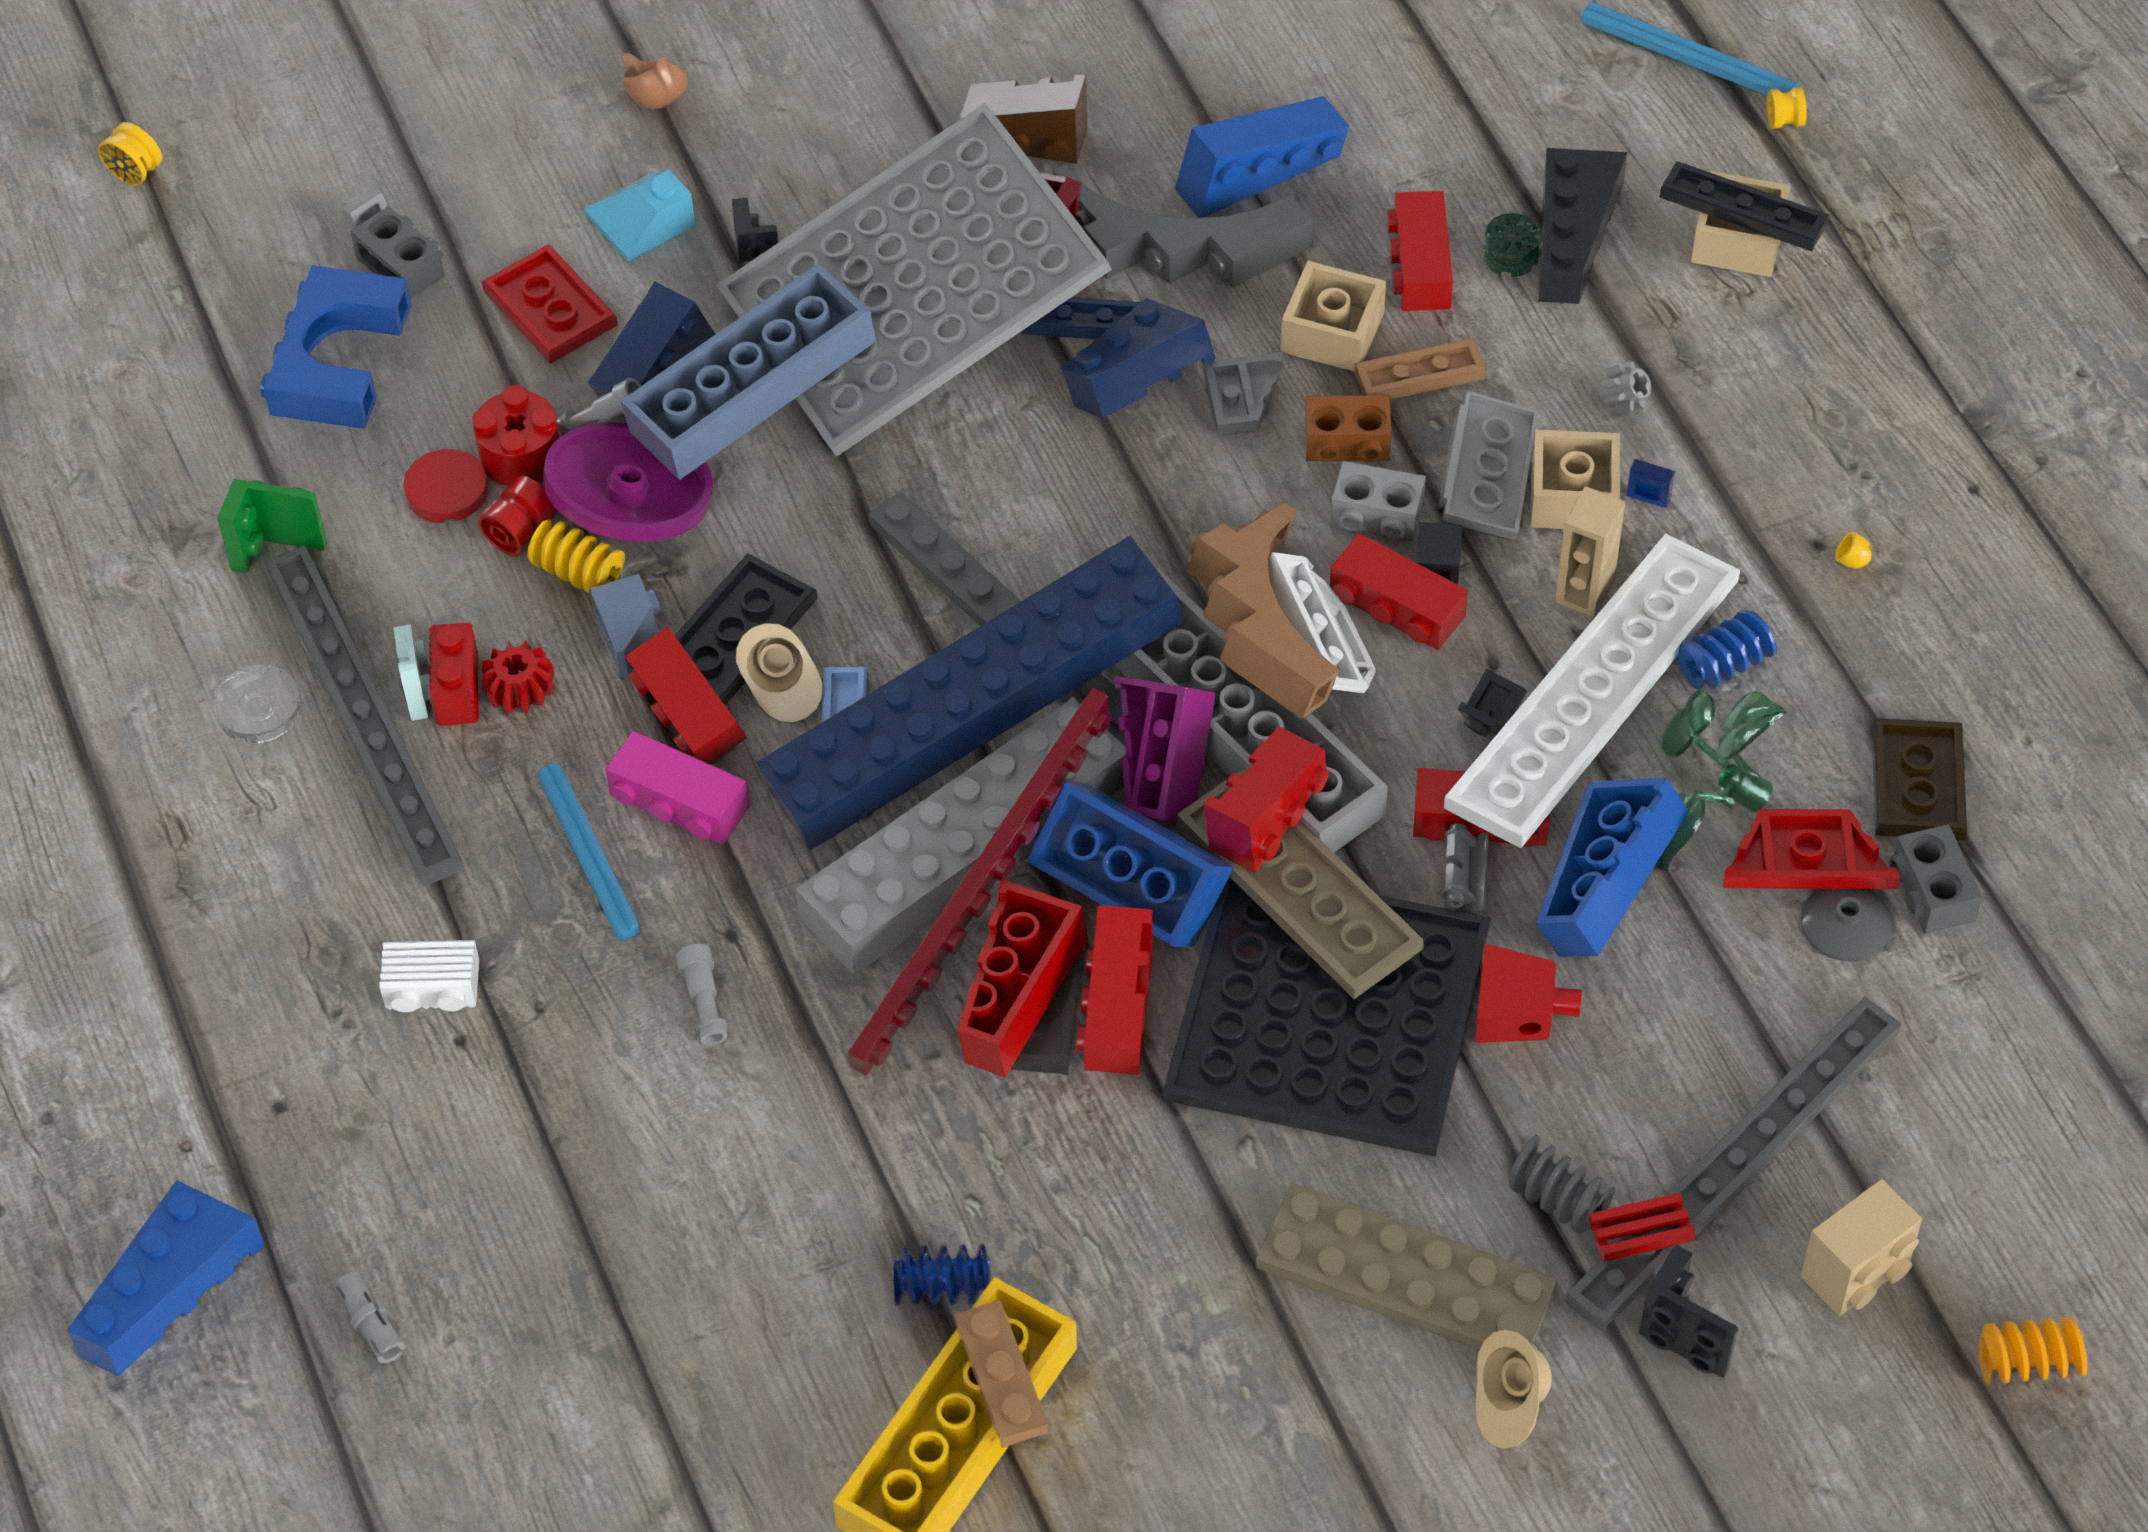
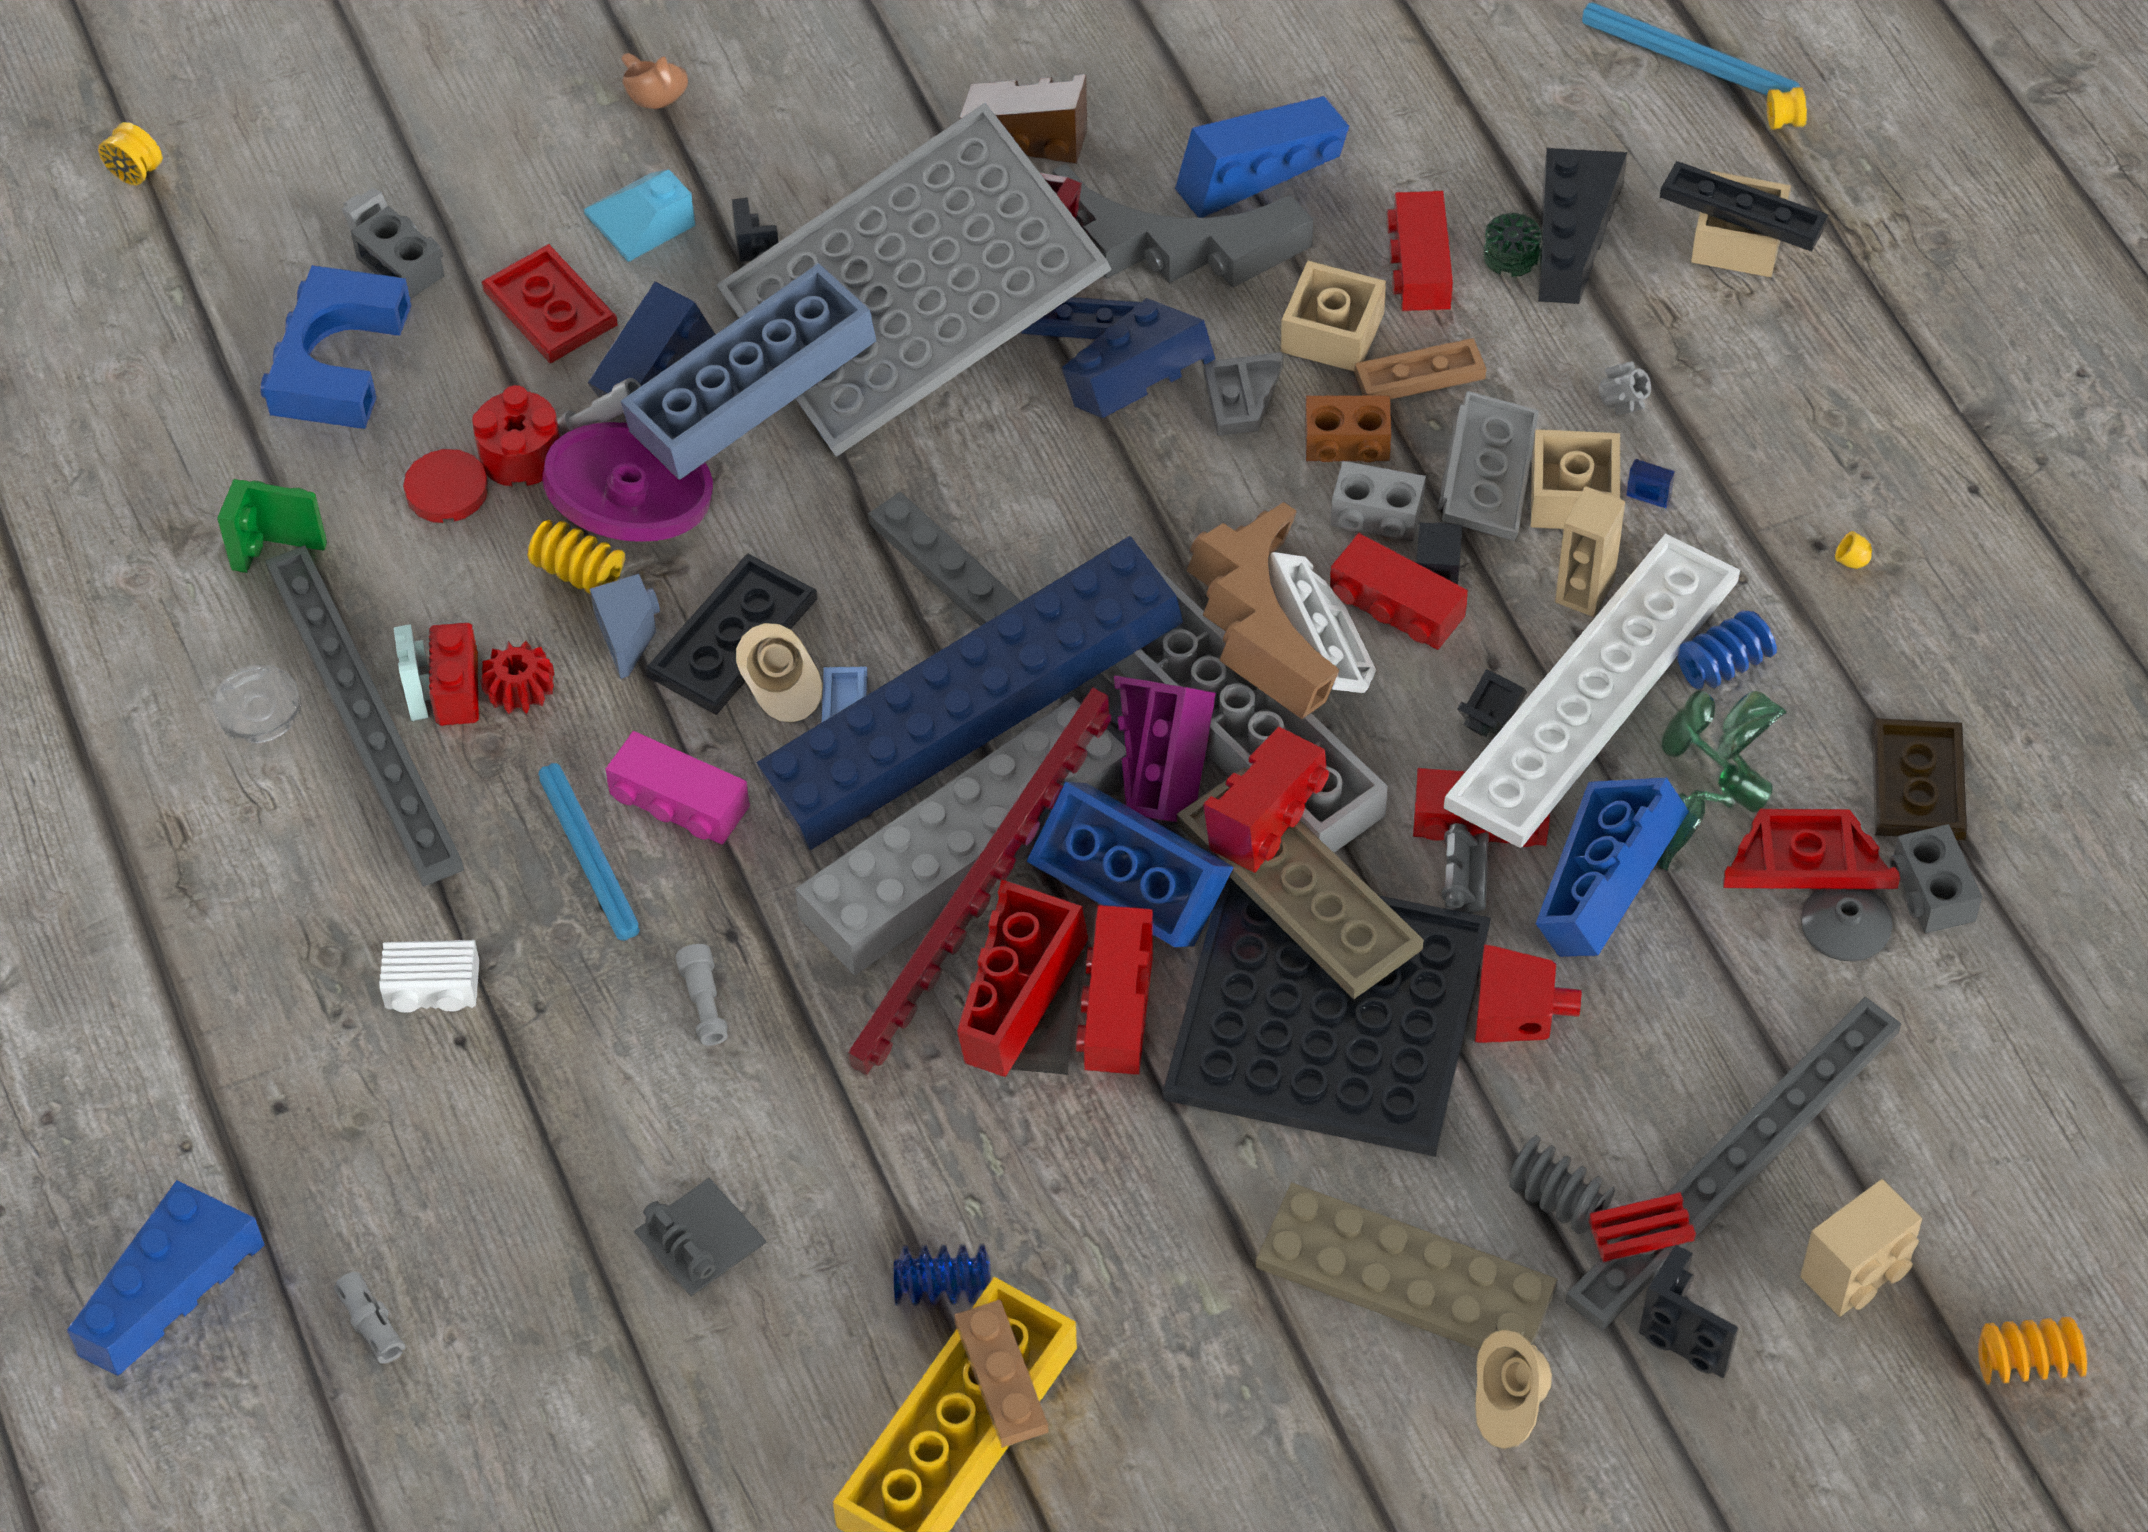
red wheel [477,476,558,556] -> none
red brick [625,626,747,764] -> none
none -> dark grey hinge [634,1178,766,1296]

